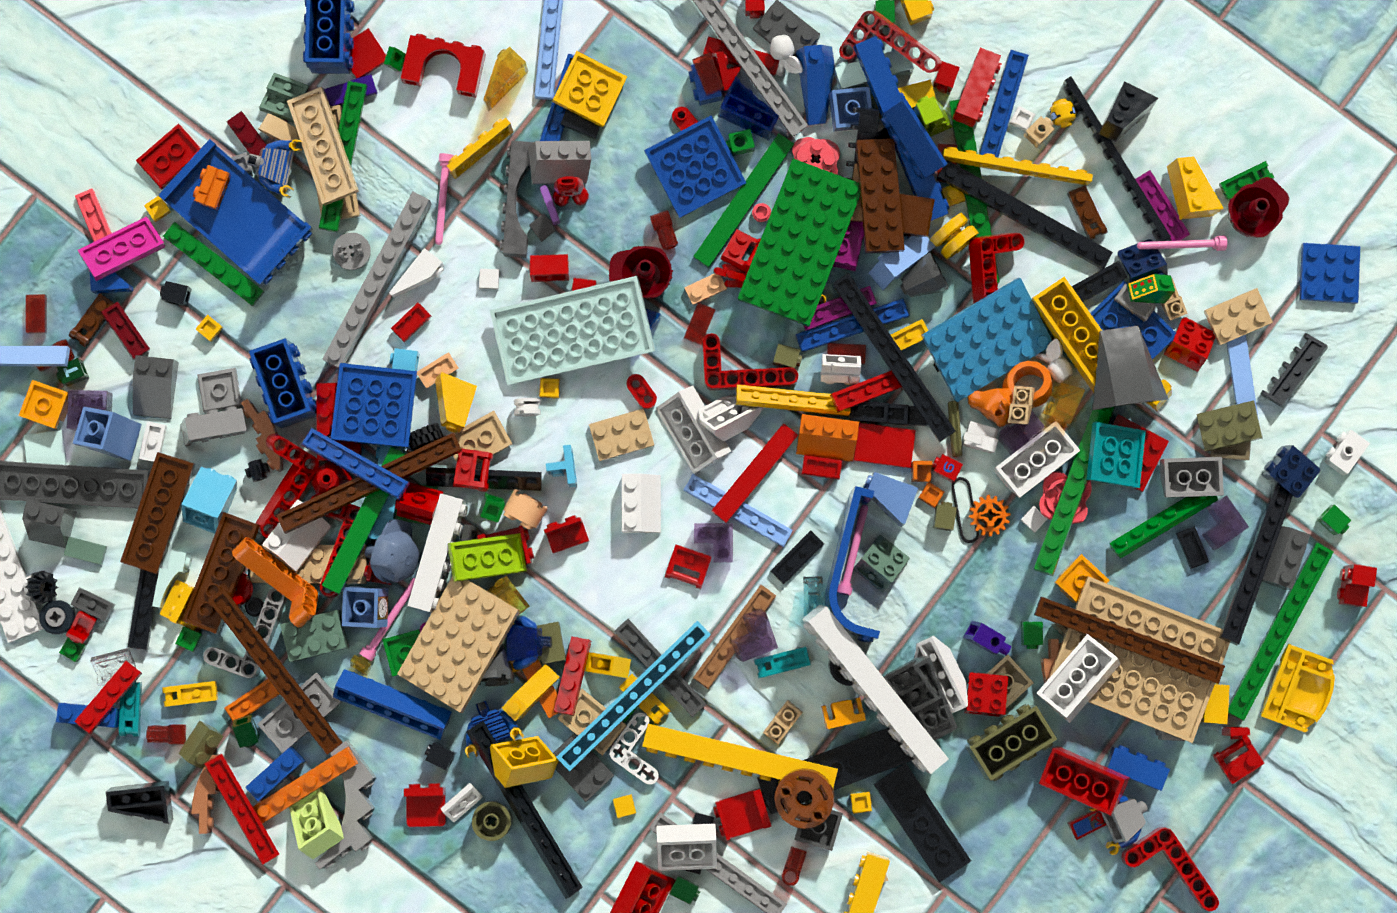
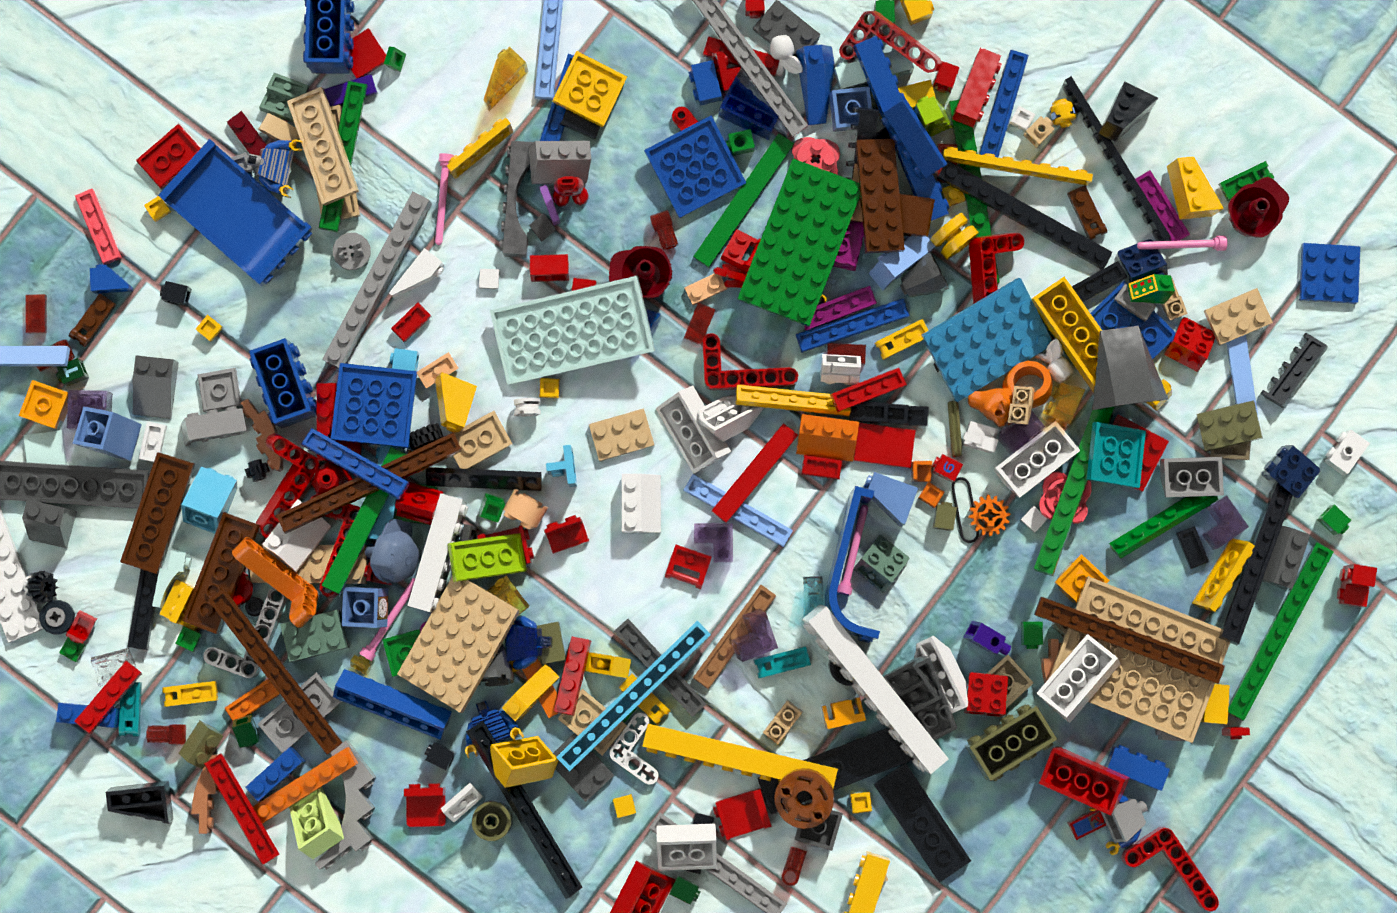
sand green tile [64,537,107,565] -> none
dark grey plate [70,587,115,622] -> none
dark pink plate [78,216,165,281] -> none
dark red plate [101,302,150,360] -> none
green plate [163,222,264,306] -> none
orange brick [193,165,231,211] -> none
red arch [401,34,486,98] -> none
red plate [453,448,493,492] -> none
red plate [626,374,657,409] -> none
clear red plate [692,53,724,96] -> none
coral plate [752,203,771,222] -> none
black tile [770,530,824,585] -> none
olive brick [773,343,803,369] -> none
black plate [832,273,956,443] -> none
red plate [1213,735,1265,784] -> none
yellow slope [1261,644,1335,732] -> none
none -> yellow plate [1192,538,1255,612]

